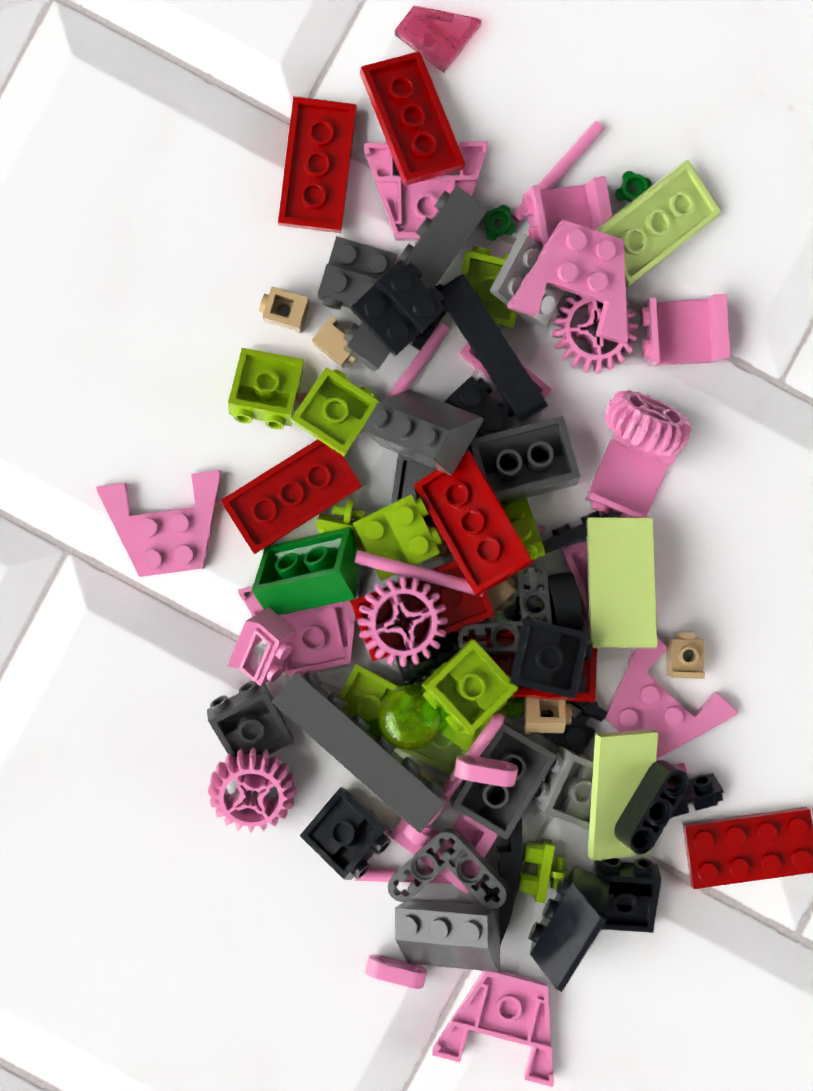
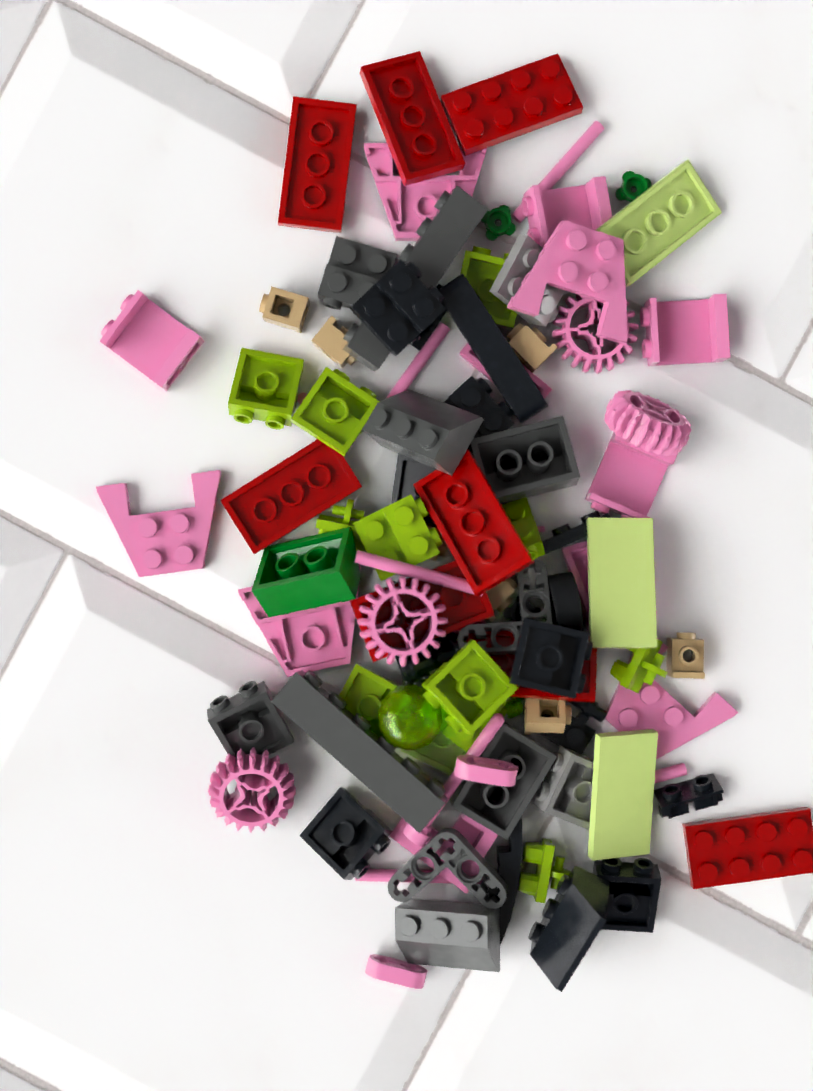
bright pink window [227,607,297,686] -> none
clear pink wing [394,5,482,73] -> none
bright pink wing [432,970,554,1087] -> none
black beam [614,760,689,855] -> none
none -> bright pink panel [100,290,204,391]
none -> red plate [440,53,583,156]
none -> tan brick [507,323,558,373]
none -> lime hips [610,639,668,693]

